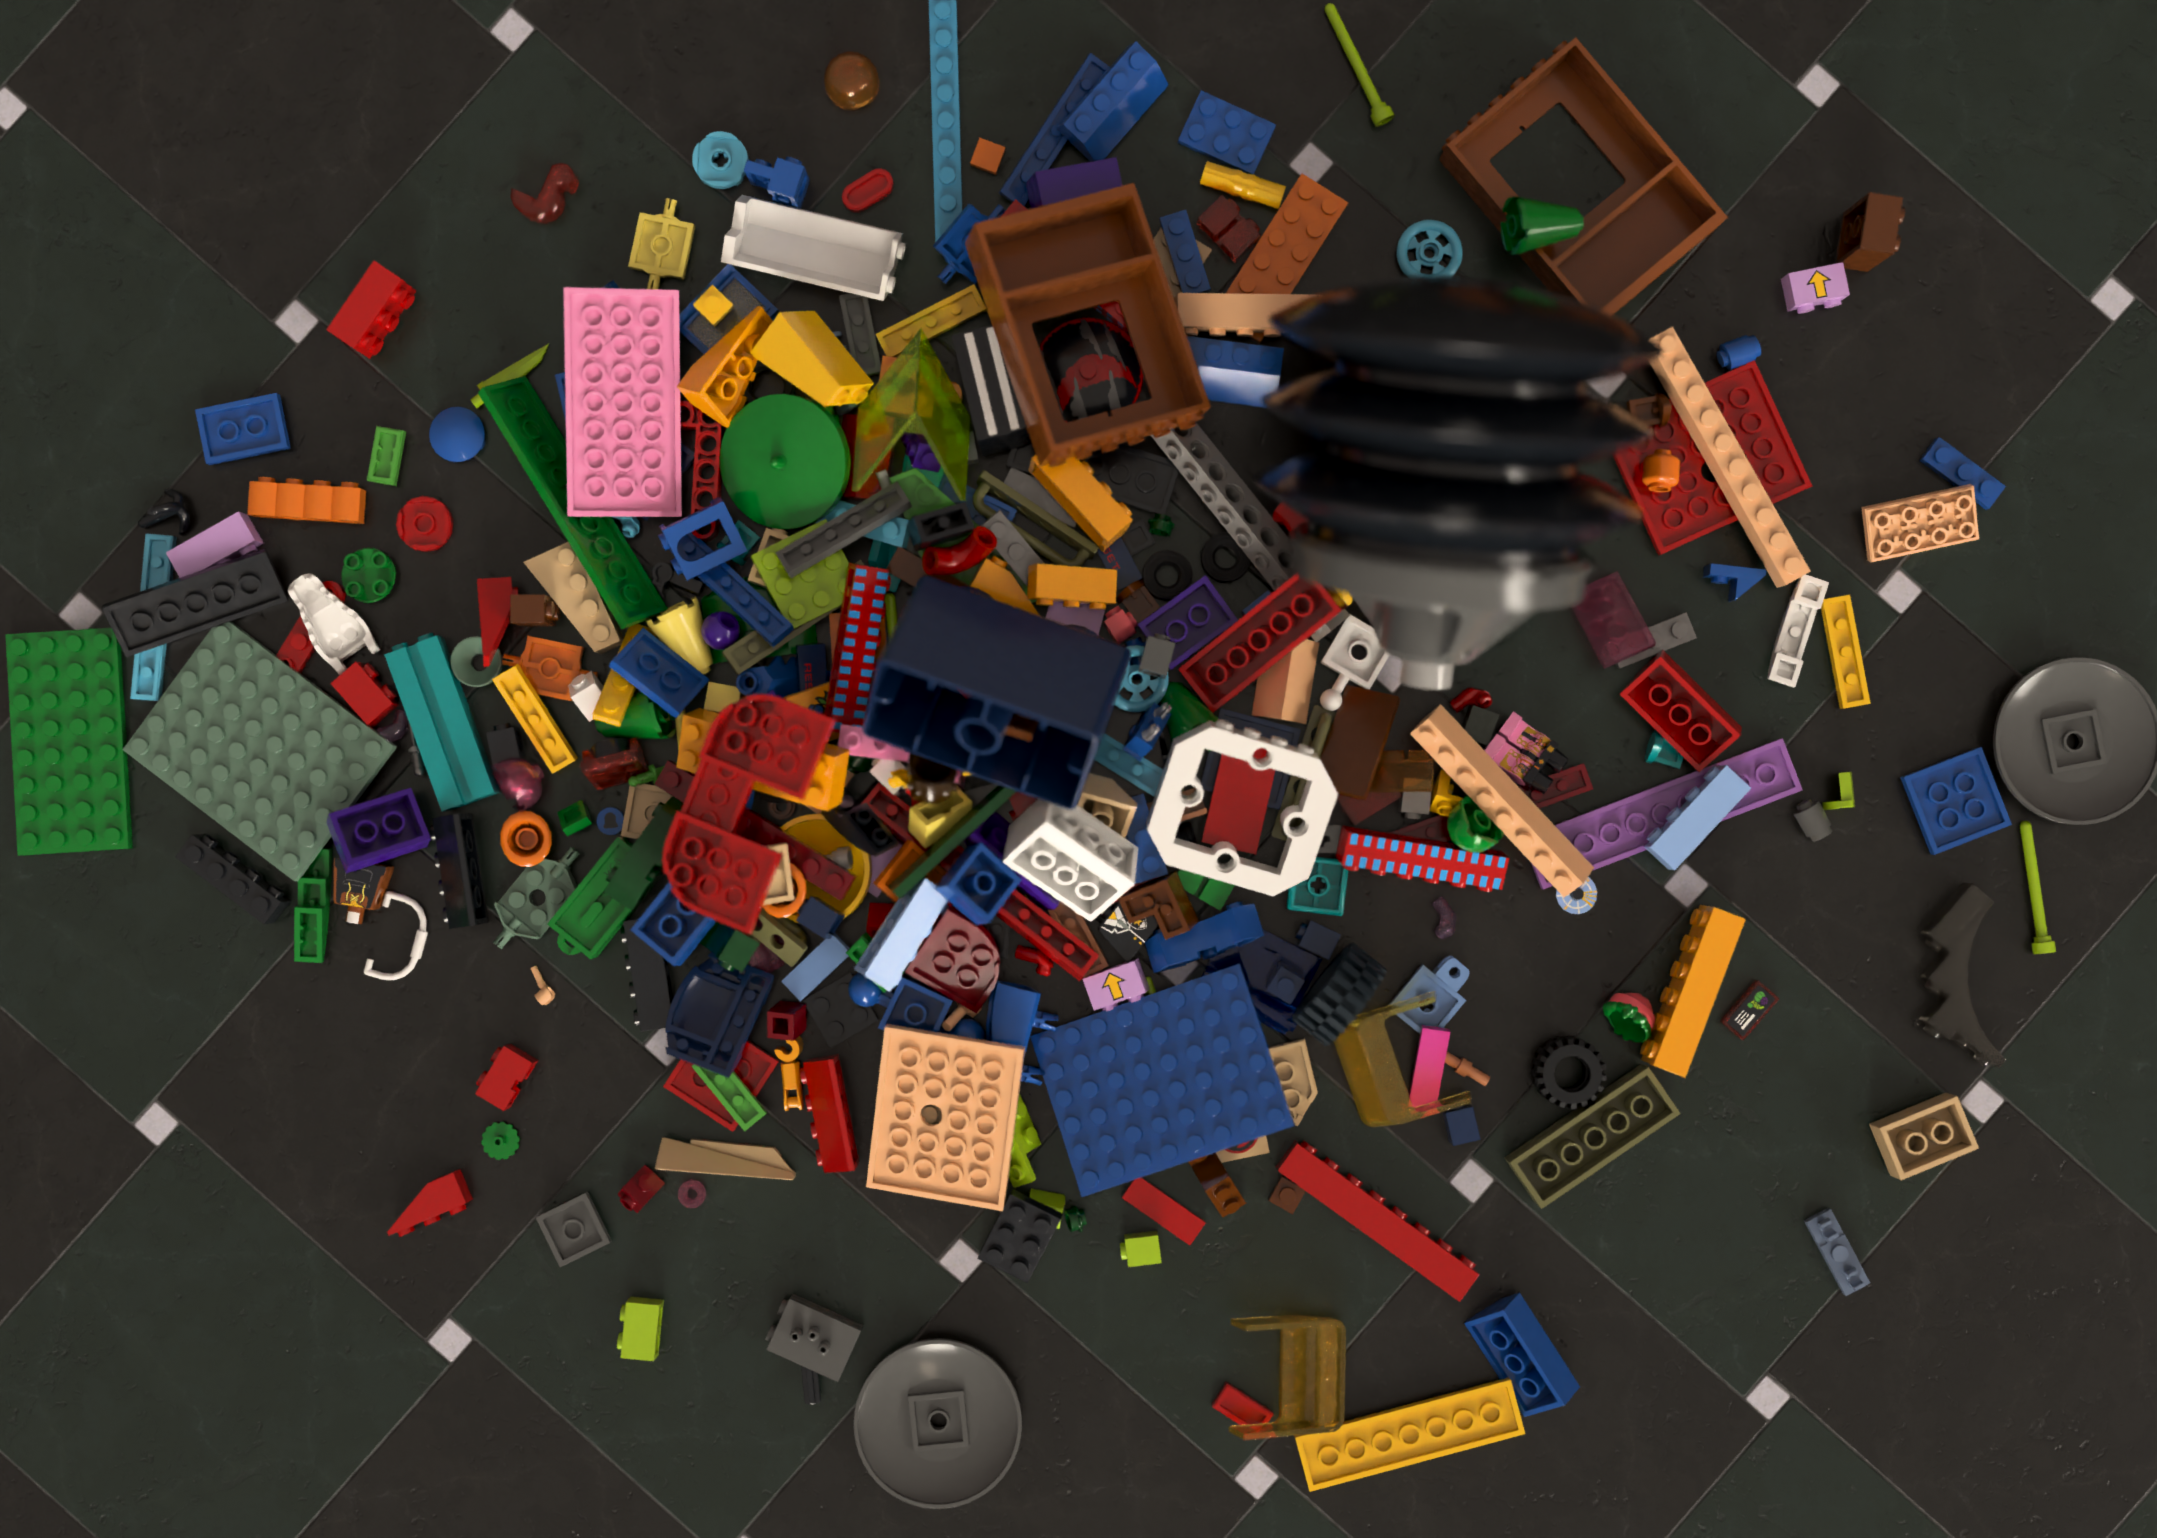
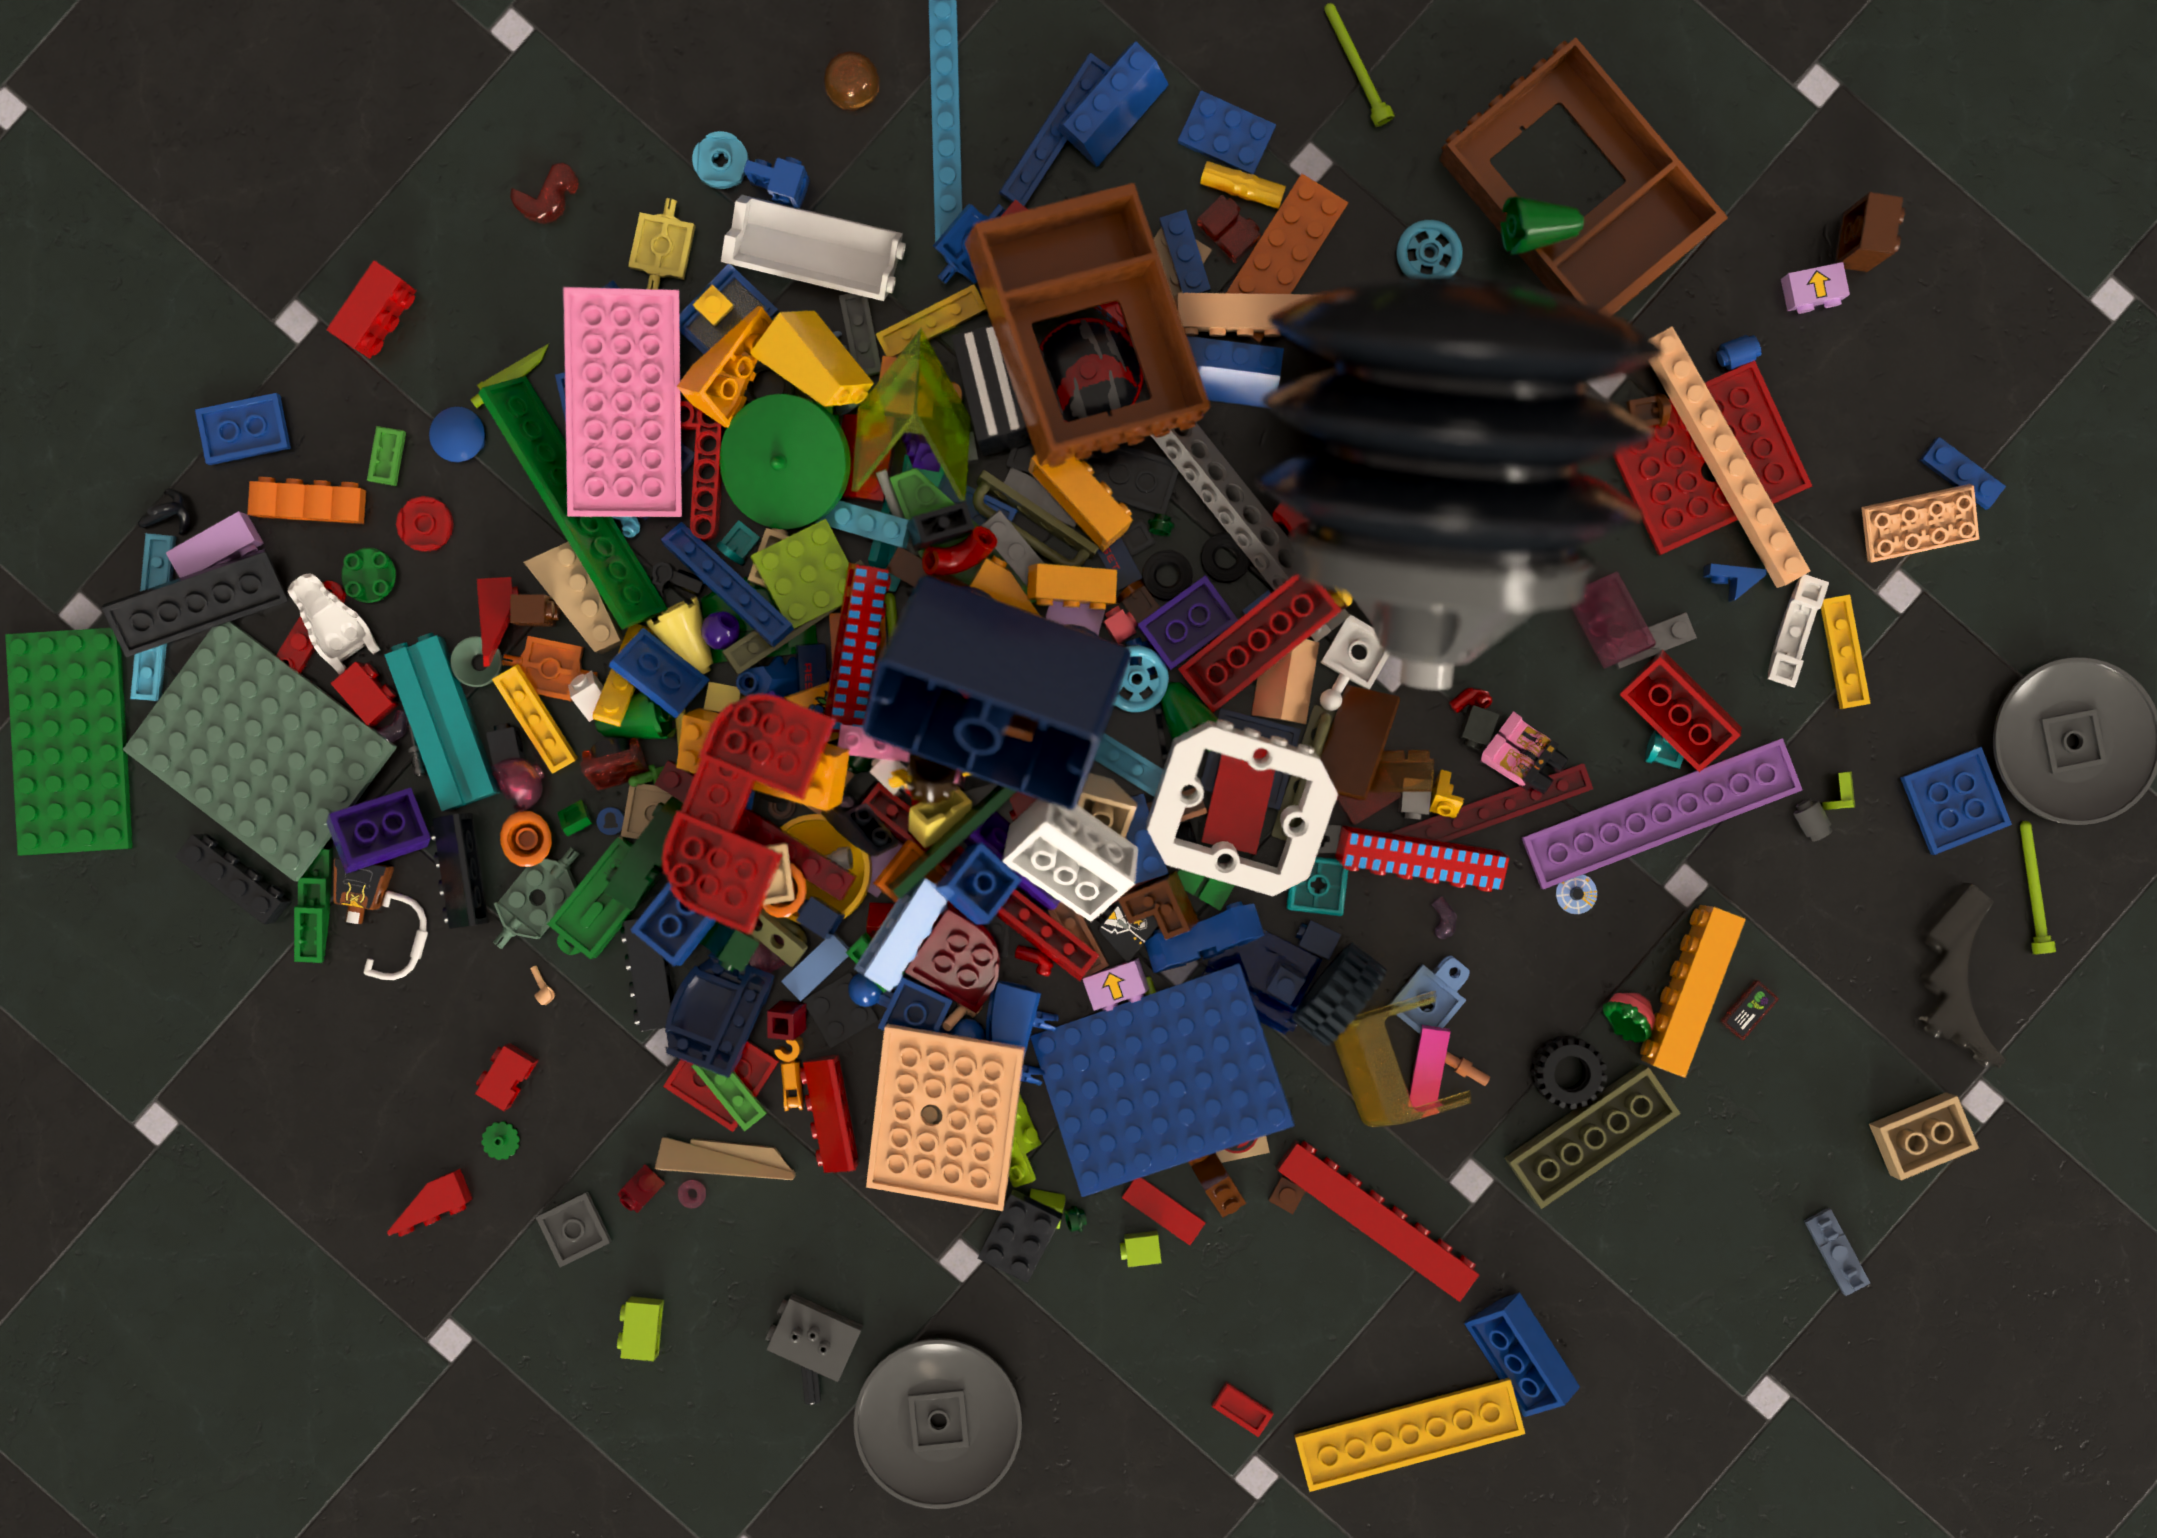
blue panel [658,497,747,580] -> none
dark grey plate [776,481,912,578] -> none
red tile [842,168,894,213] -> none
orange tile [970,138,1006,175] -> none
dark purple brick [1026,157,1122,209] -> none
blue piece [1122,703,1171,761] -> none
dark grey brick [1138,634,1176,679] -> none
clear yellow windscreen [1229,1315,1346,1440] -> none
tan tile [1269,1039,1318,1127] -> none
light nougat brick [1410,704,1594,897] -> none
dark blue brick [1442,1101,1481,1146] -> none
green cylinder [1447,796,1504,853] -> none
orange head [1642,449,1680,492] -> none
light blue brick [1644,765,1751,870] -> none

